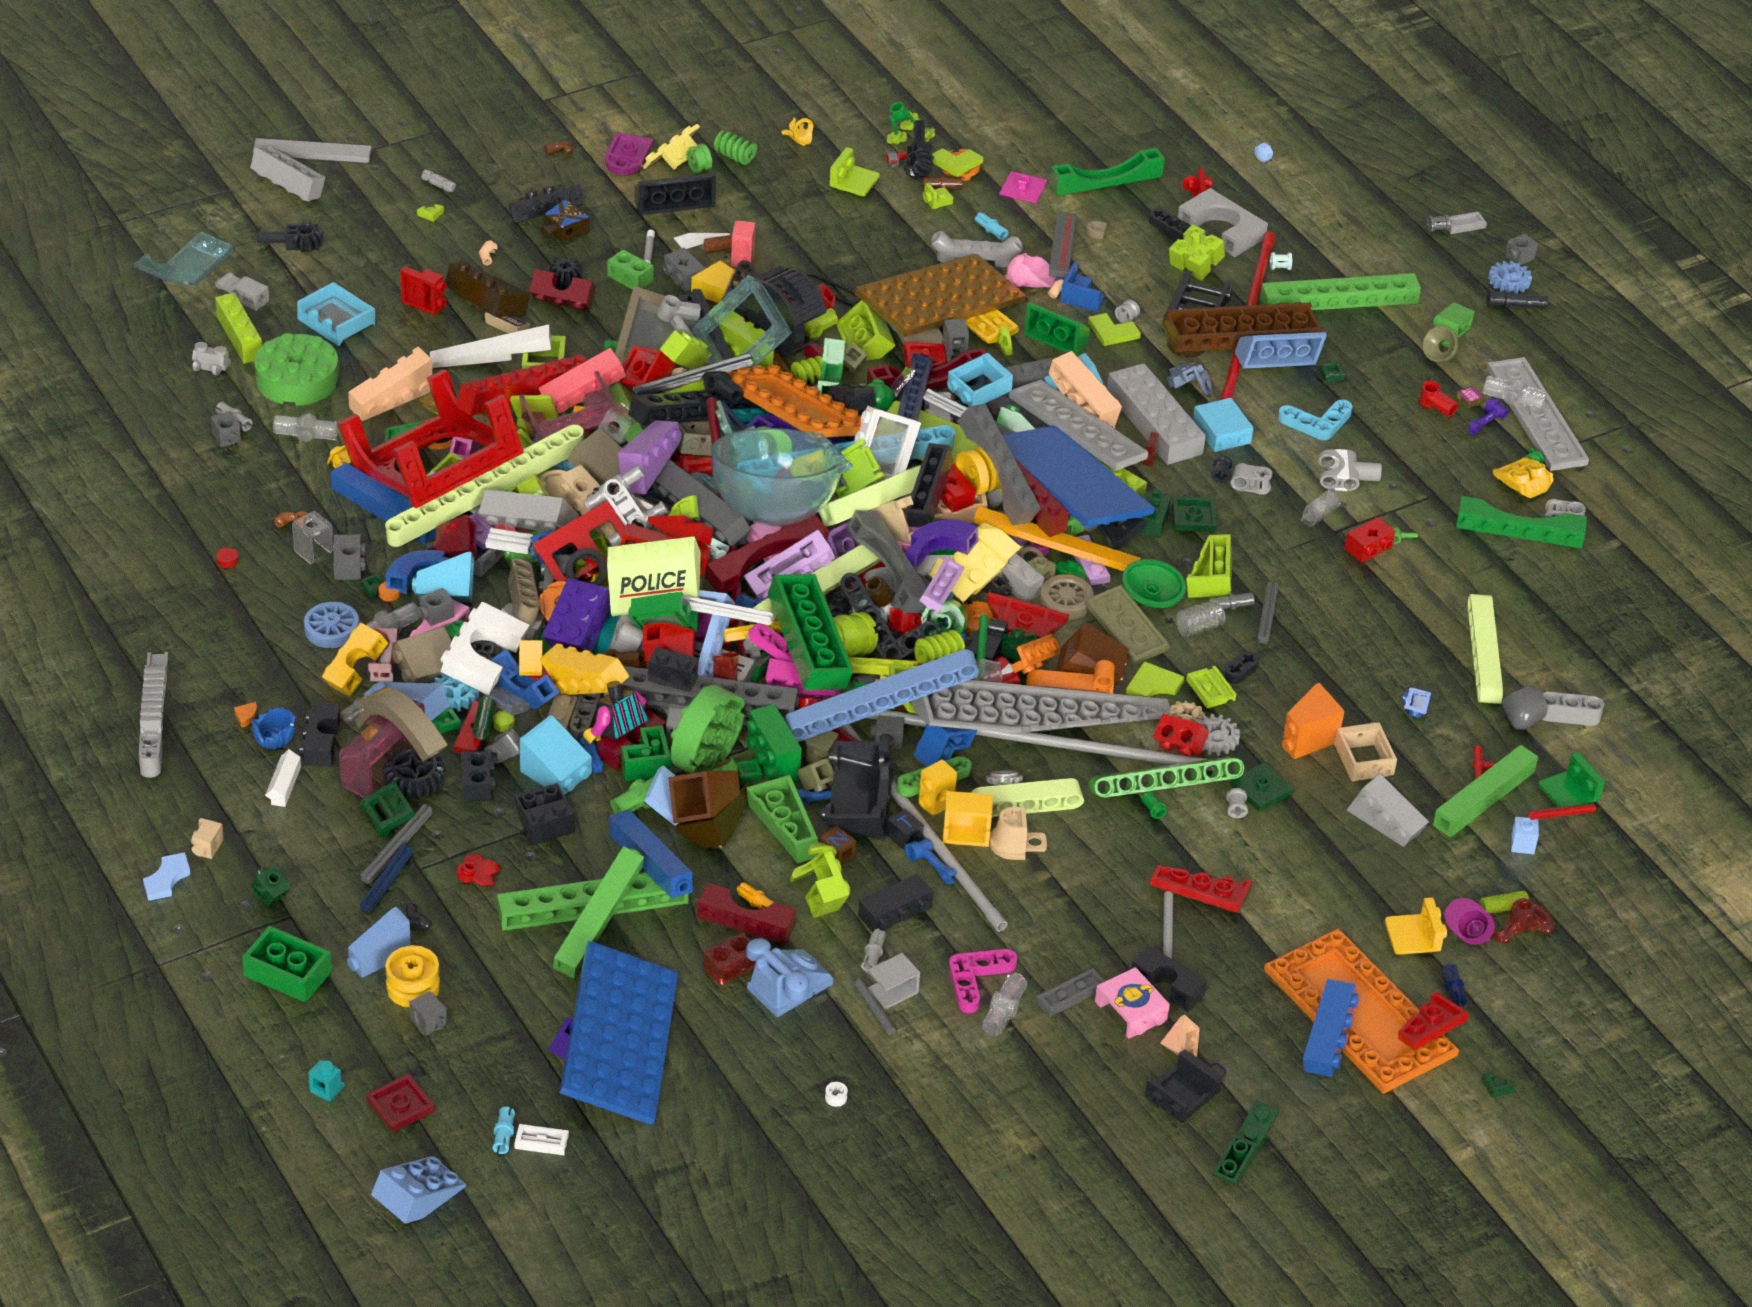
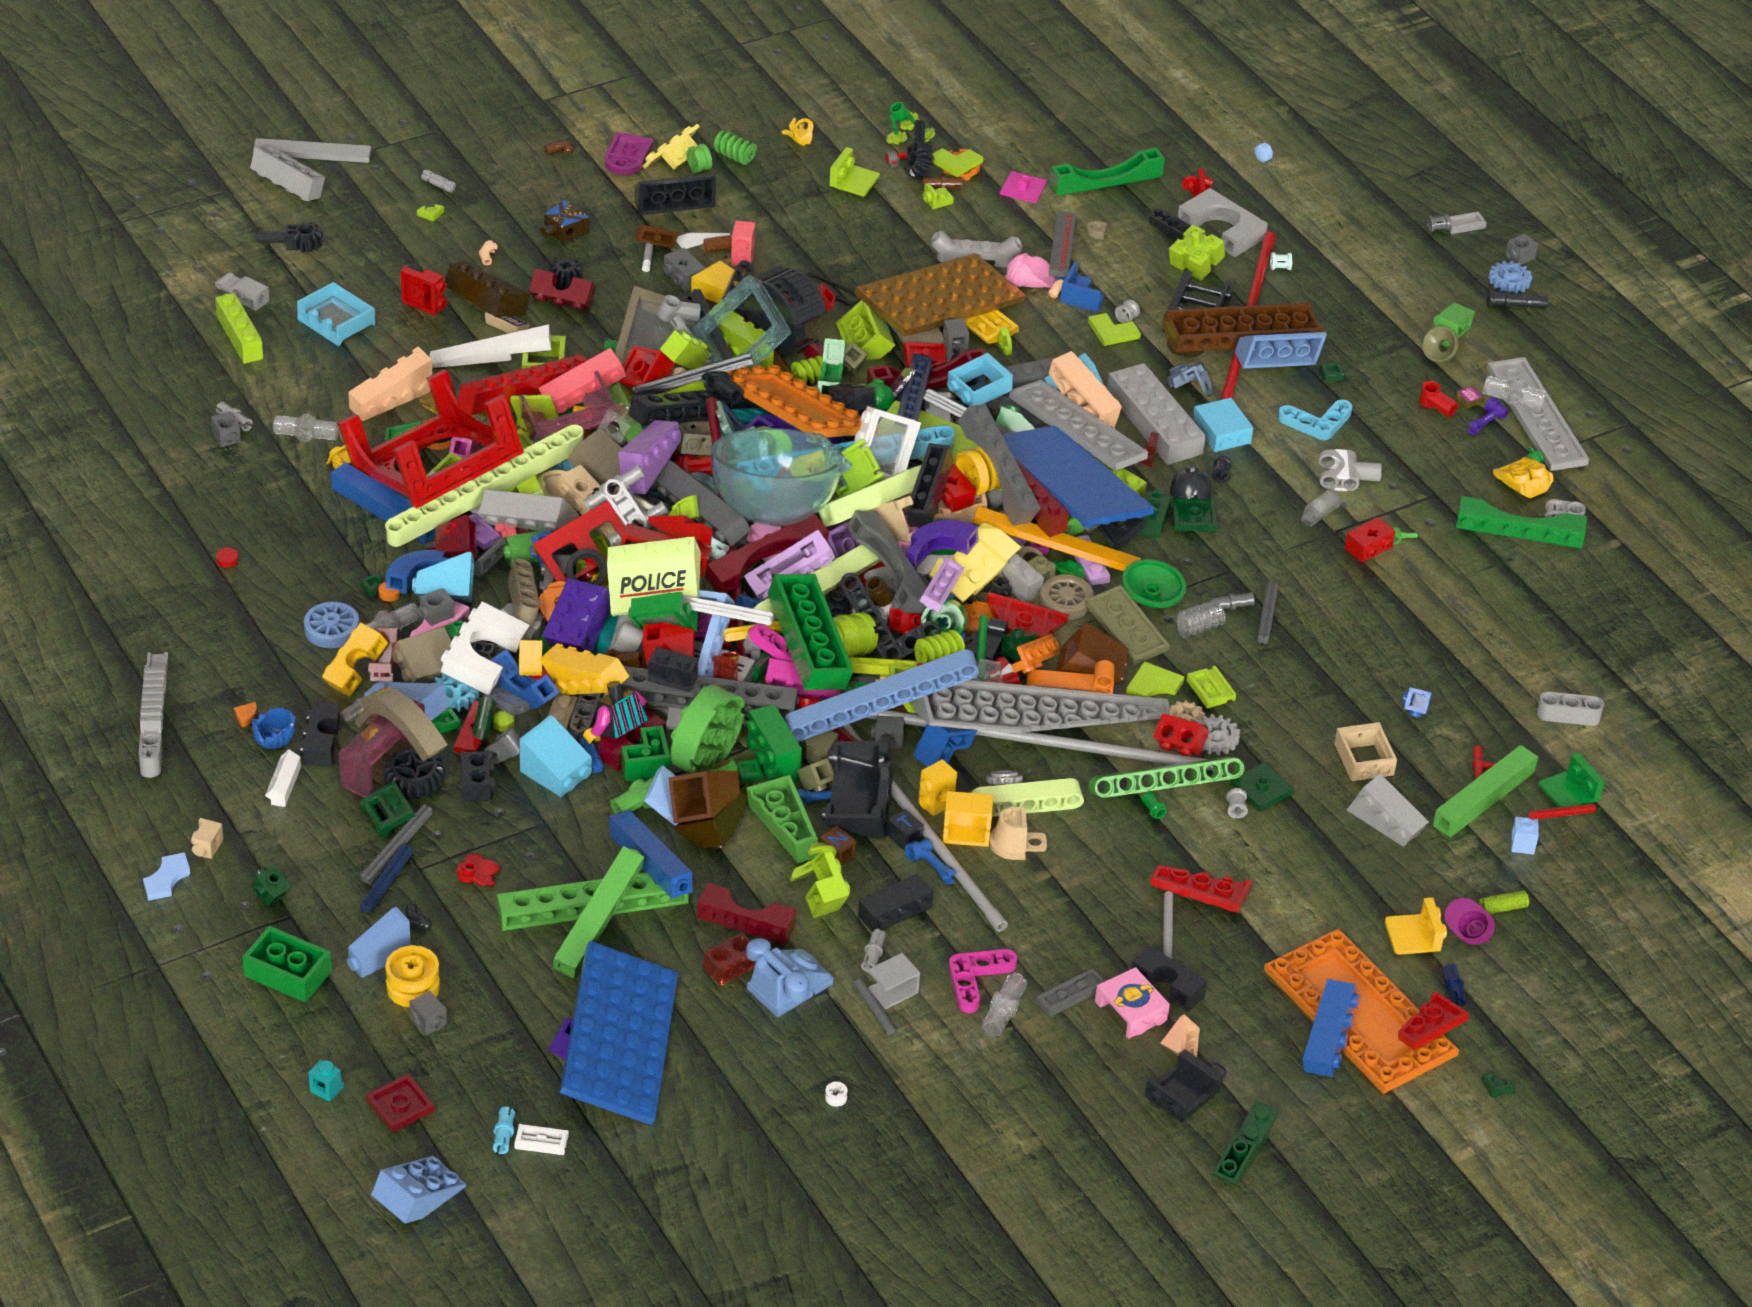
clear light blue windscreen [134,232,233,286] -> none
light grey piece [192,342,231,376] -> none
bright green brick [254,333,339,405] -> none
dark orange arm [274,511,309,529] -> none
clear piece [292,510,334,564] -> none
dark grey brick [334,534,365,580] -> none
white tile [486,528,533,554] -> none
black bracket [509,184,585,223] -> none
black slope [514,783,575,845] -> none
bright green brick [607,250,653,289] -> none
light orange axle [736,882,776,909] -> none
lime piece [804,308,838,339] -> none
bright green beam [896,756,972,797] -> none
medium azure axle [975,212,1009,241] -> none
green slope [1024,302,1090,356] -> none
lime wedge [1186,534,1232,598] -> none
black beam [1224,652,1259,684] -> none
light grey piece [1230,463,1272,495] -> none
bright green brick [1260,273,1421,310] -> none
orange slope [1282,683,1344,759] -> none
yellowish green beam [1468,594,1503,704] -> none
clear red piece [1489,898,1555,944] -> none
dark grey piece [1502,685,1548,730] -> none
none -> reddish brown slope [634,225,679,248]
none -> black cylinder [1170,467,1212,499]

